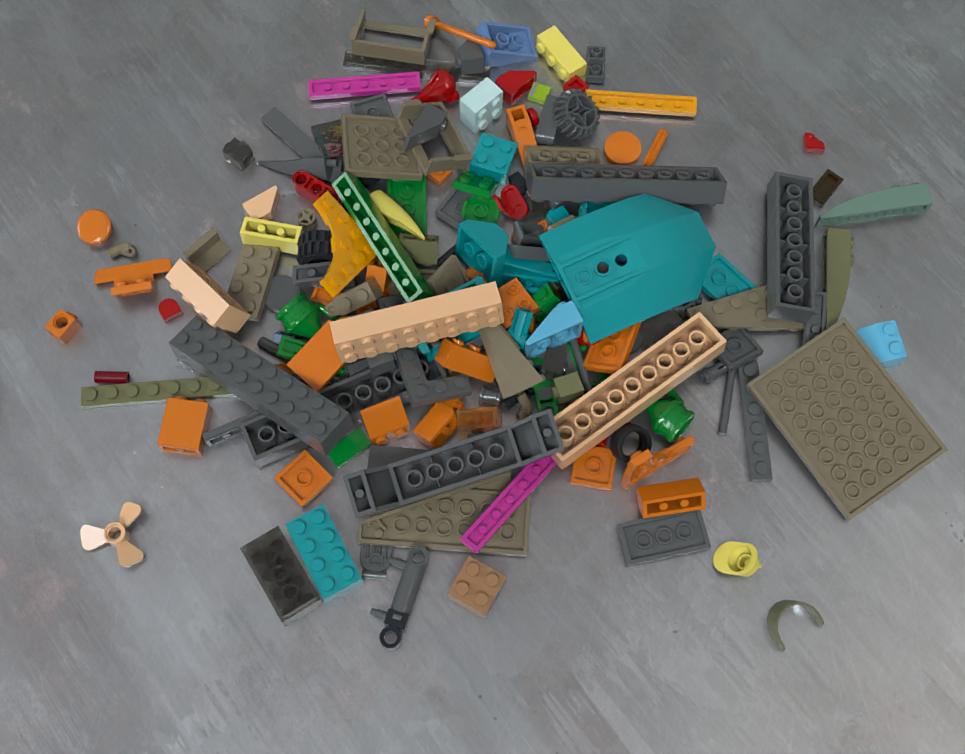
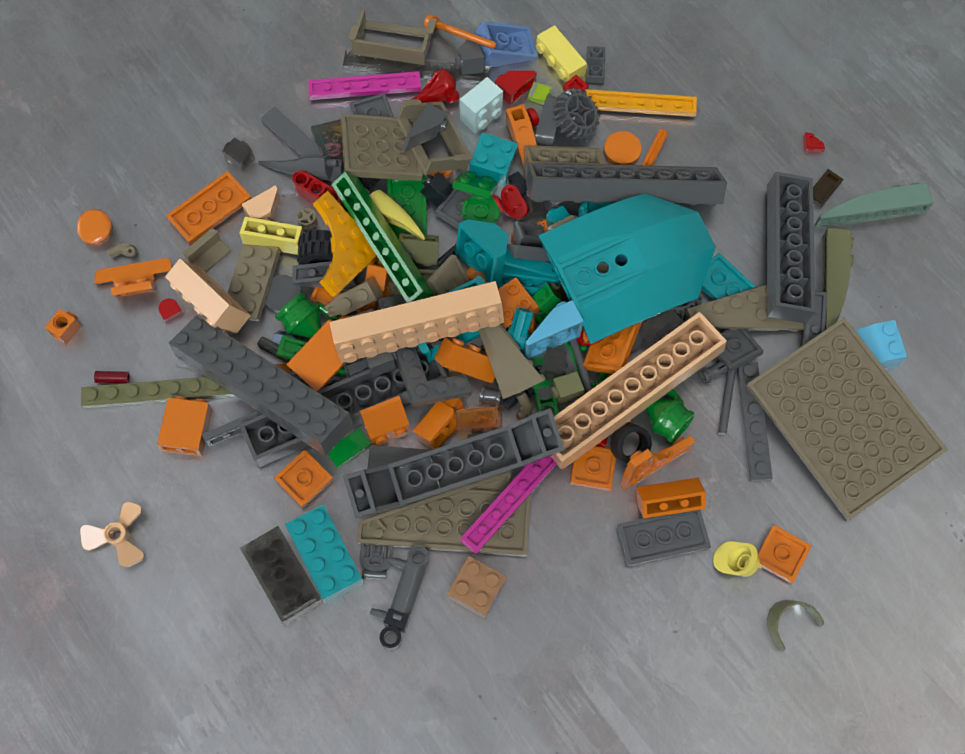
none -> orange plate [166,171,252,245]
none -> black brick [420,172,454,207]
none -> orange plate [758,524,812,584]

